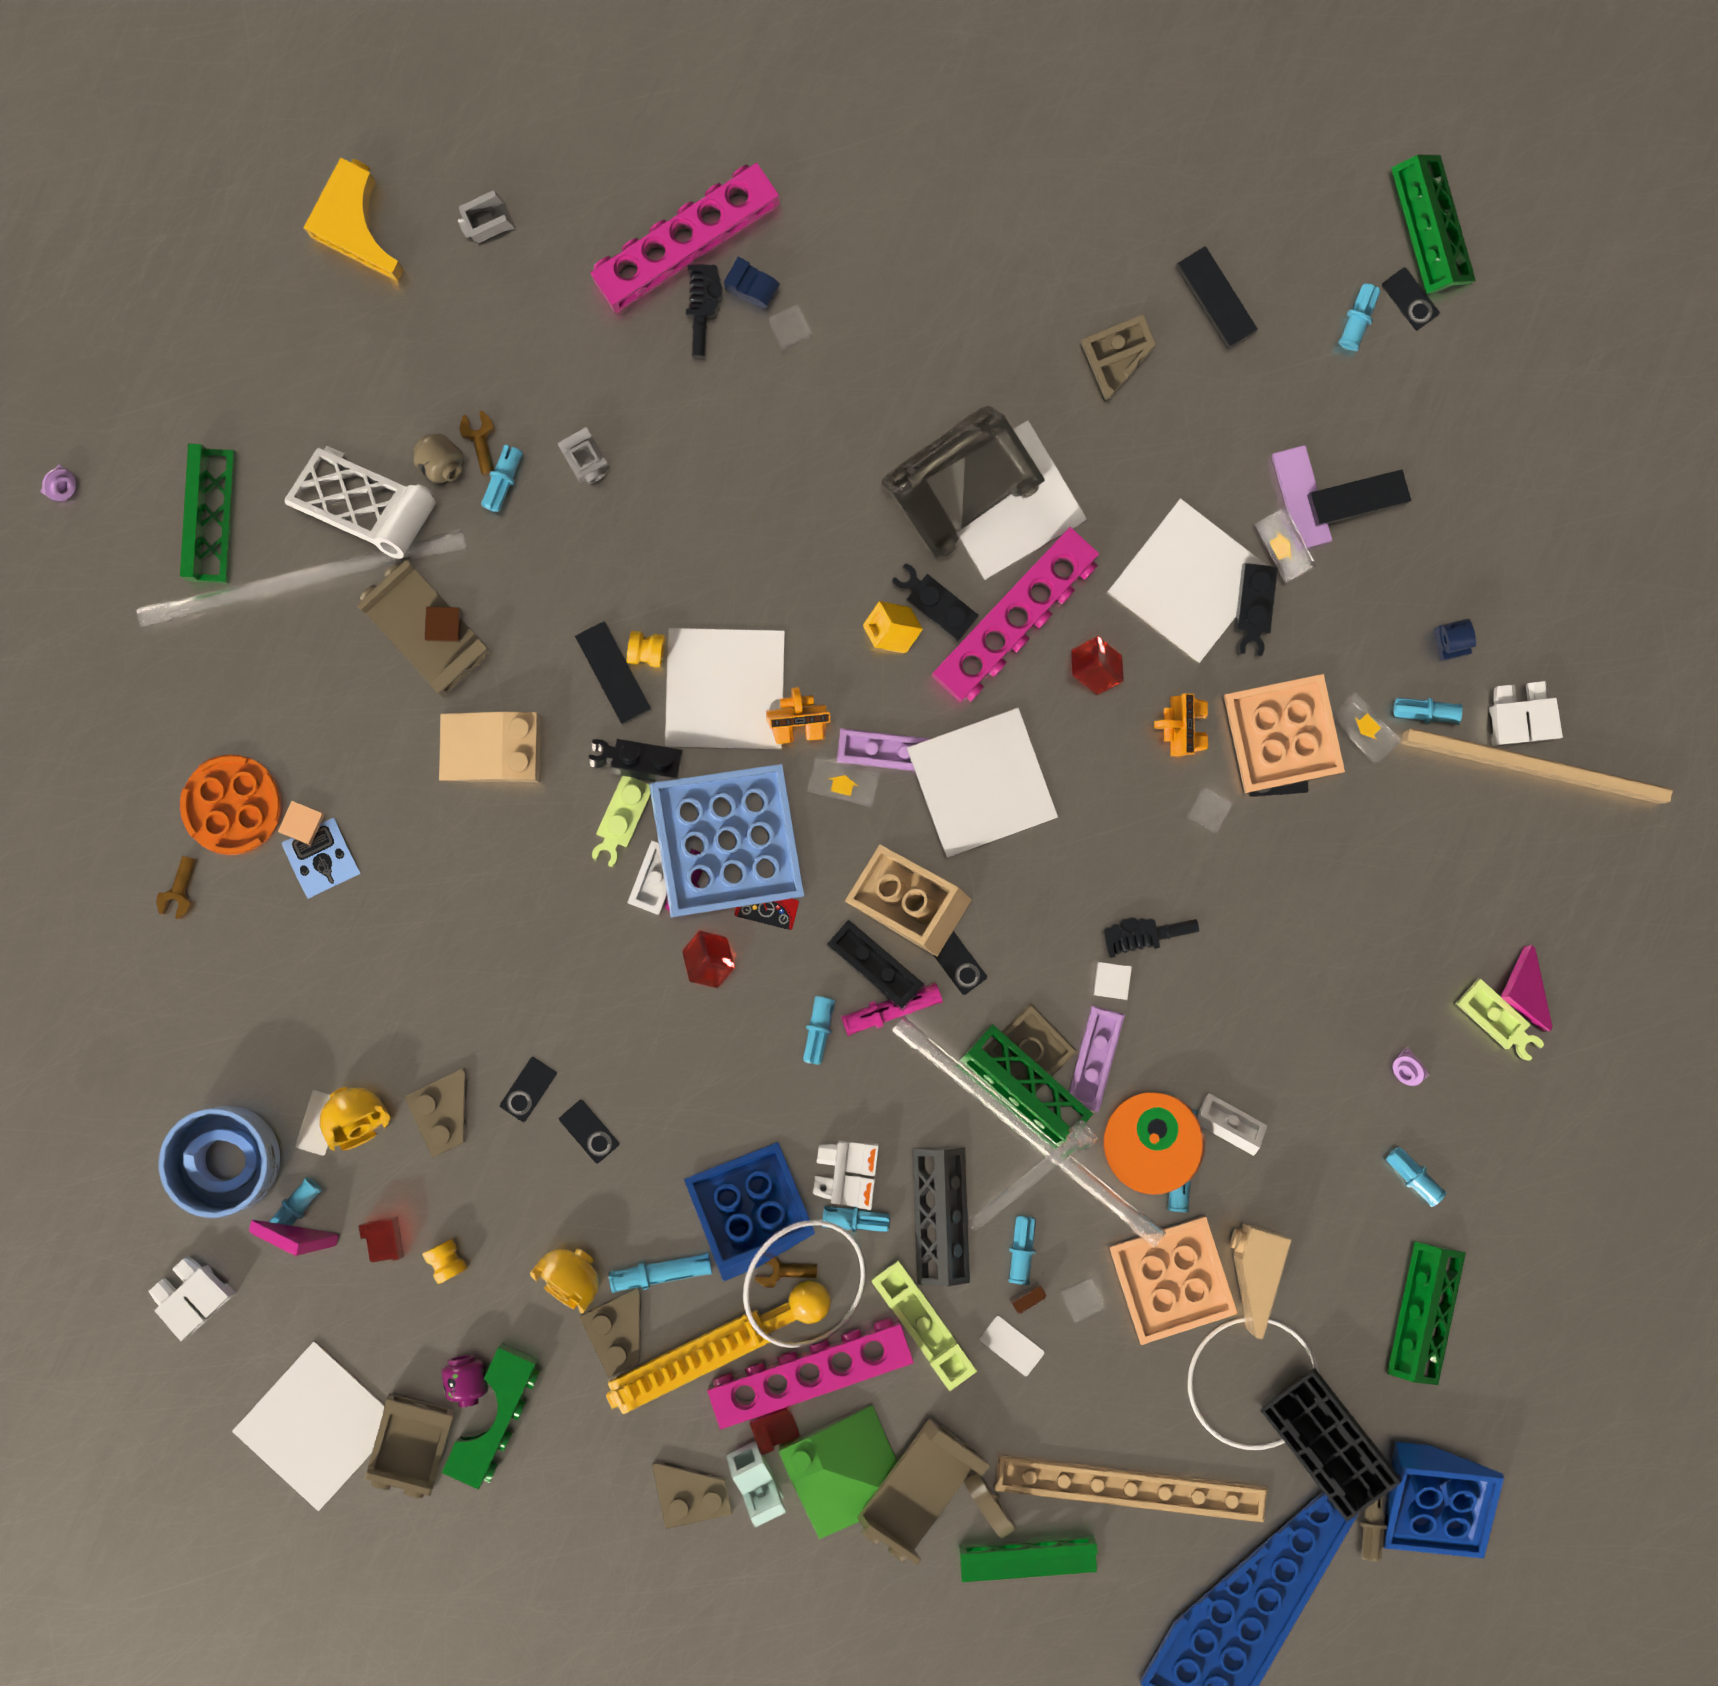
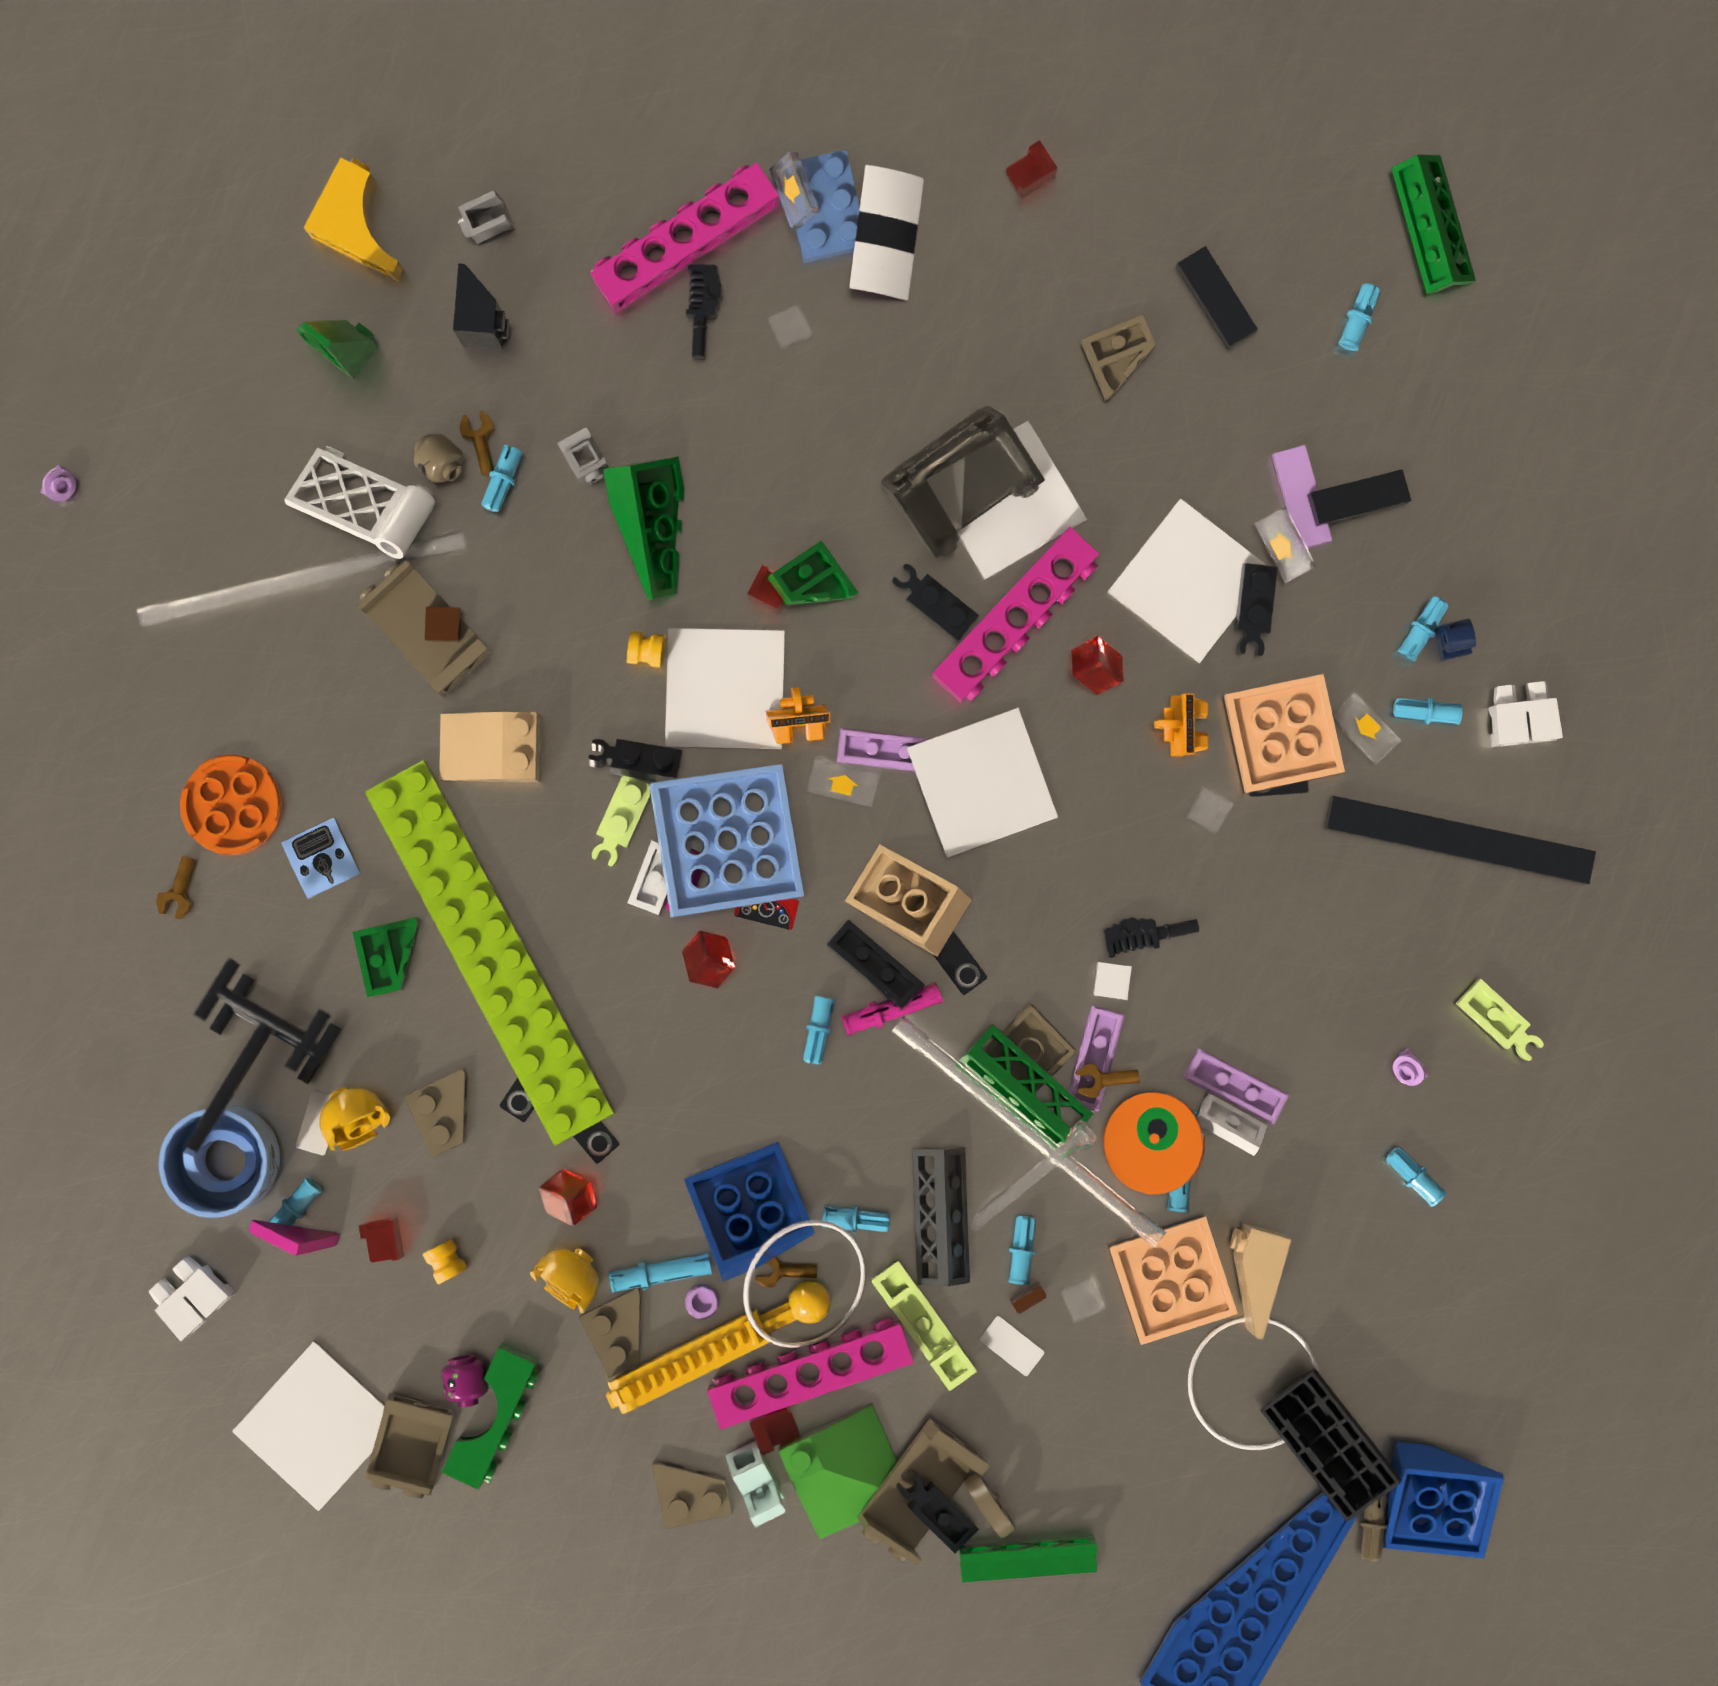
green fence [180,443,236,583] -> none
light nougat tile [278,801,325,846] -> none
black tile [575,621,652,725] -> none
dark blue leg [724,256,780,308] -> none
white hips [813,1140,879,1210] -> none
yellow panel [863,601,923,653] -> none
tan tile [994,1455,1268,1523] -> none
black sticker [1382,267,1440,331] -> none
green fence [1387,1241,1466,1385] -> none
tan tile [1401,728,1673,804] -> none
dark pink tile [1501,945,1553,1032] -> none
none -> black piece [185,958,342,1153]
none -> green wedge [295,320,378,379]
none -> green wing [352,917,419,998]
none -> lime plate [365,760,615,1146]
none -> black slope [453,263,510,349]
none -> clear red panel [539,1169,597,1227]
none -> green wedge [603,456,684,600]
none -> lavender tile [685,1284,720,1319]
none -> clear red panel [747,565,785,614]
none -> green wing [767,540,859,605]
none -> clear tile [769,152,820,229]
none -> medium blue plate [782,149,860,263]
none -> white sticker [849,165,924,301]
none -> black plate [896,1470,979,1553]
none -> clear red panel [1005,140,1057,198]
none -> pearl gold bar [1075,1063,1139,1098]
none -> lavender tile [1183,1048,1289,1125]
none -> black tile [1325,796,1596,884]
none -> medium azure axle [1397,596,1449,662]

